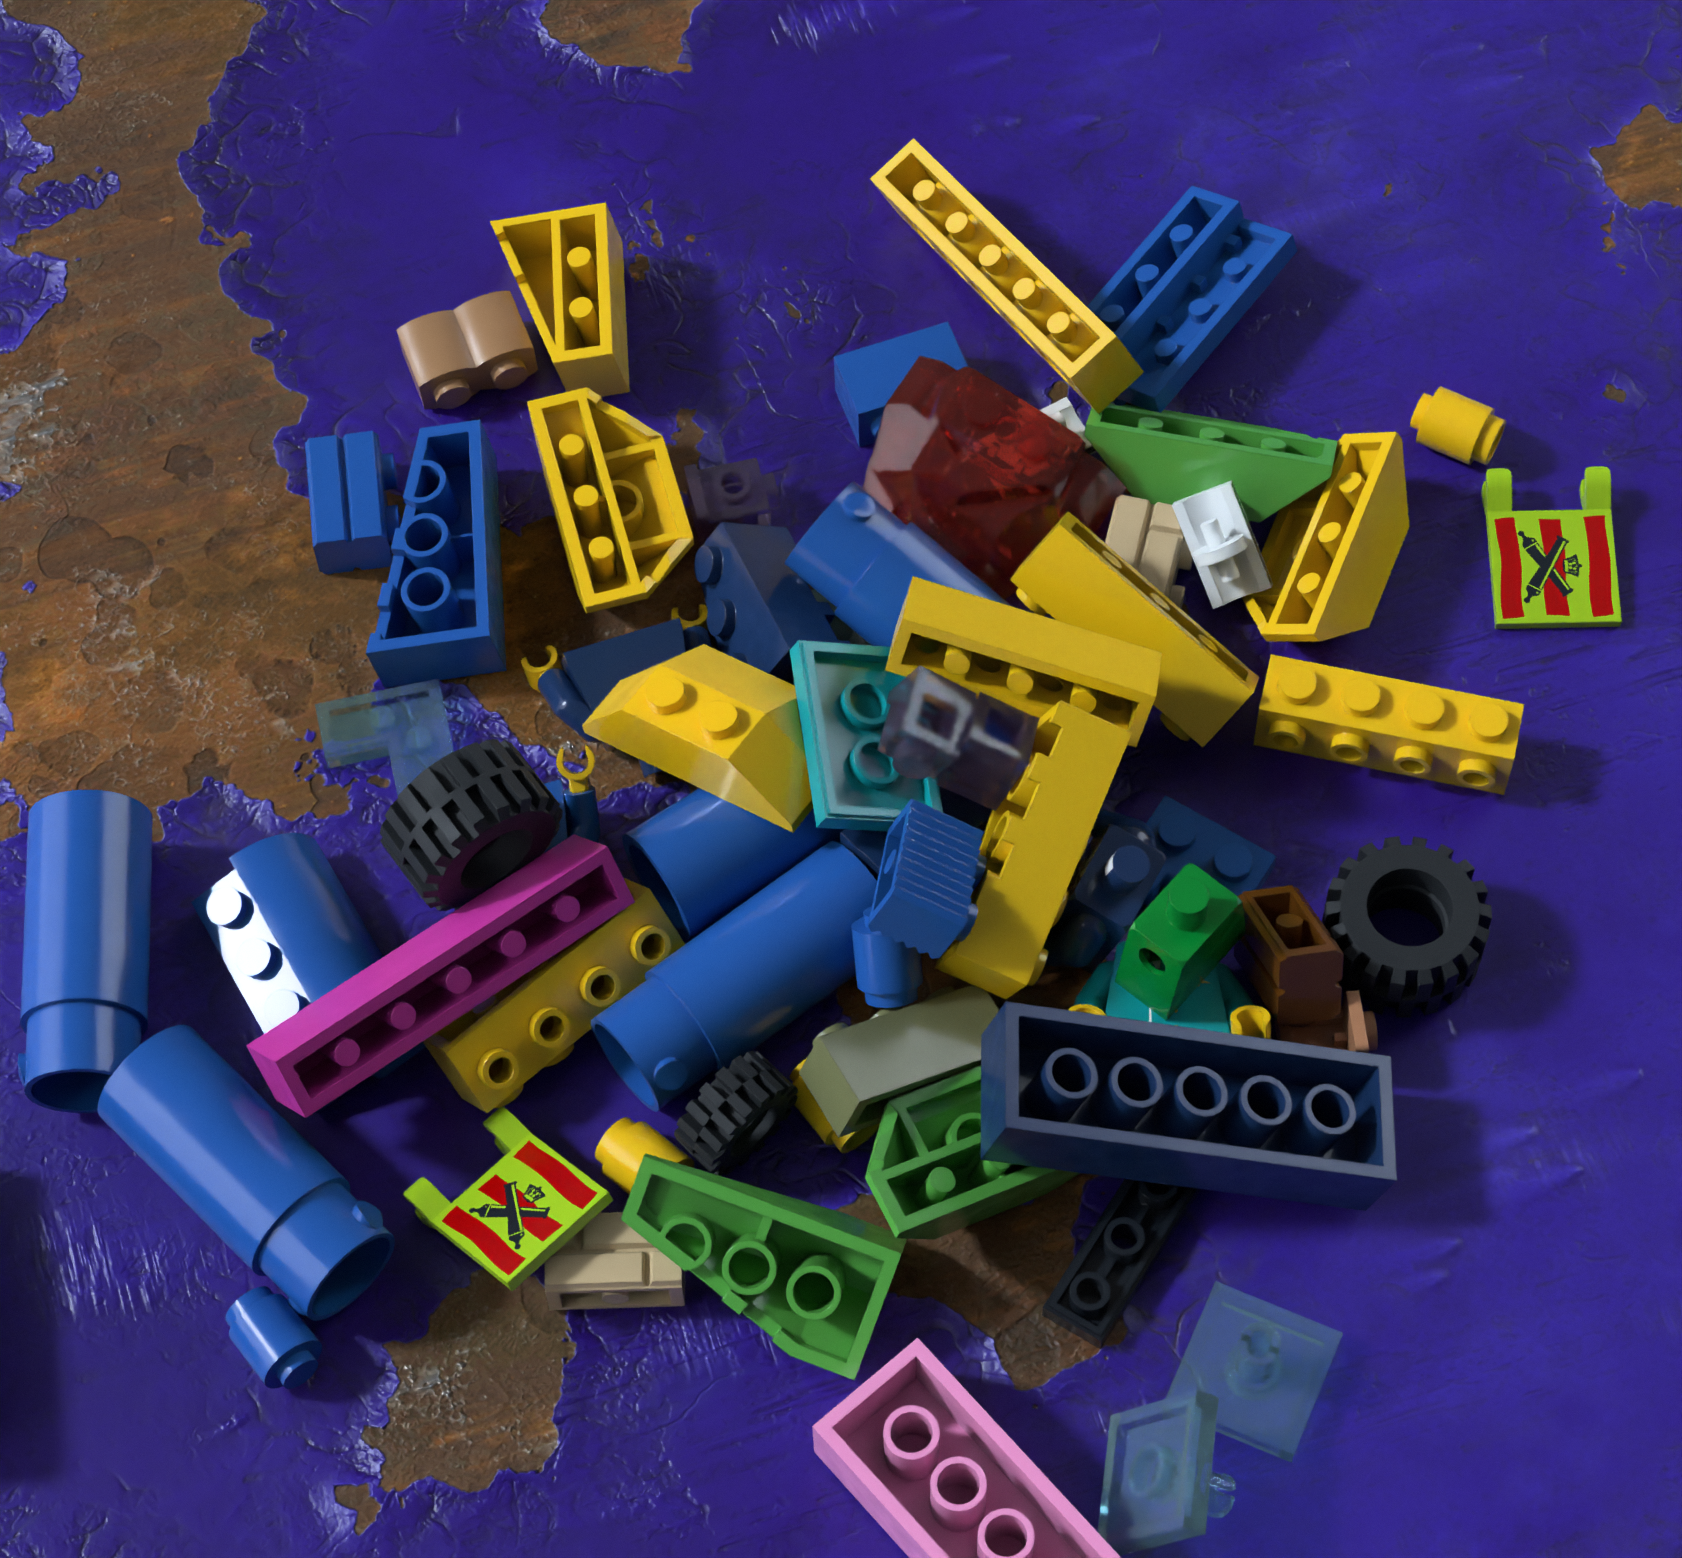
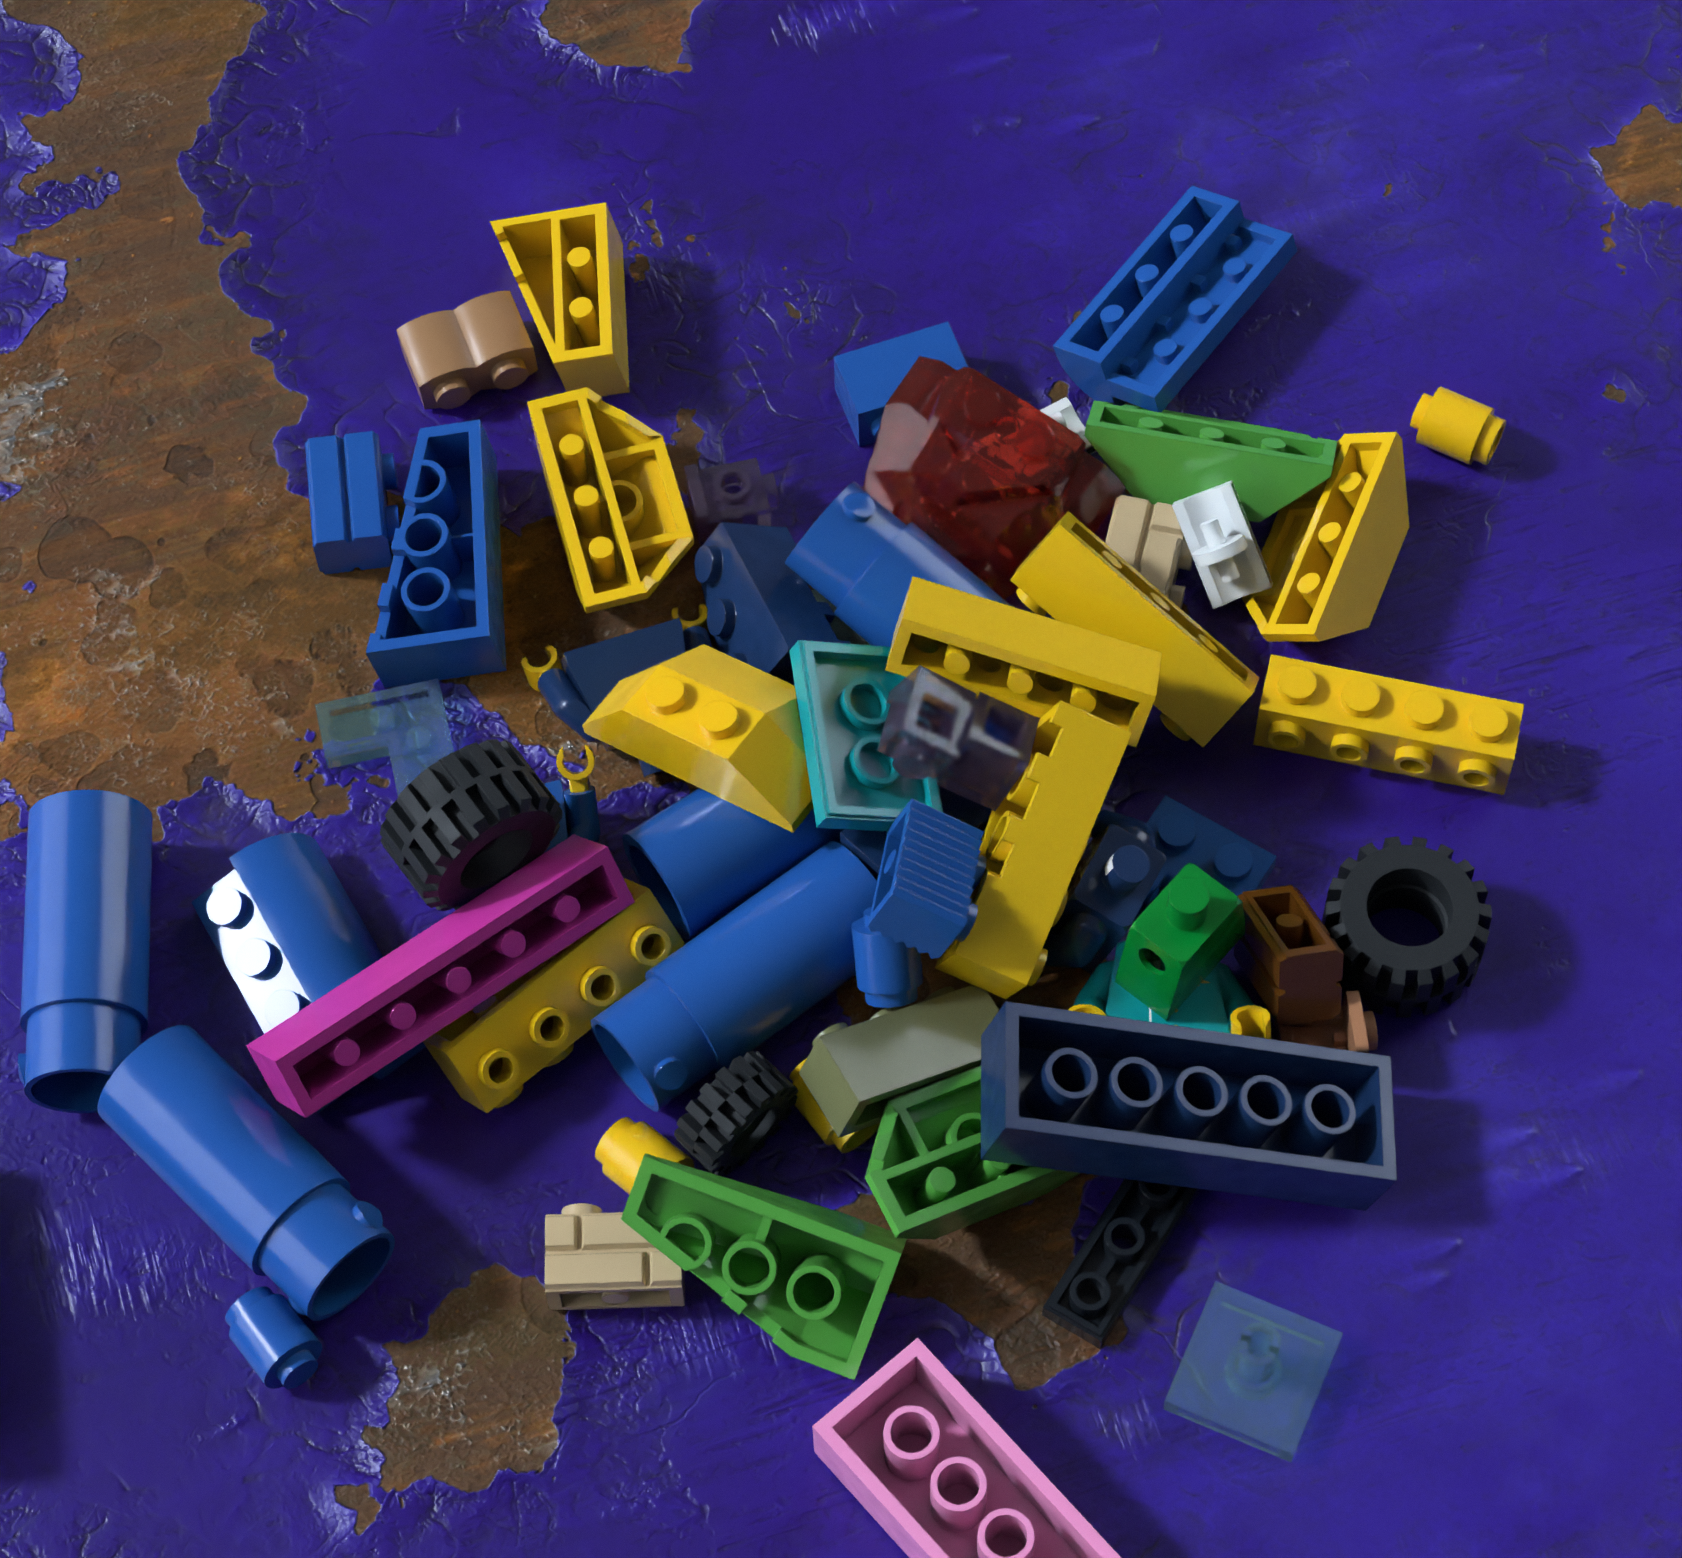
lime flag [403,1107,613,1291] -> none
yellow brick [870,138,1144,414] -> none
clear light blue tile [1098,1389,1236,1556] -> none
flag [1481,466,1622,629] -> none

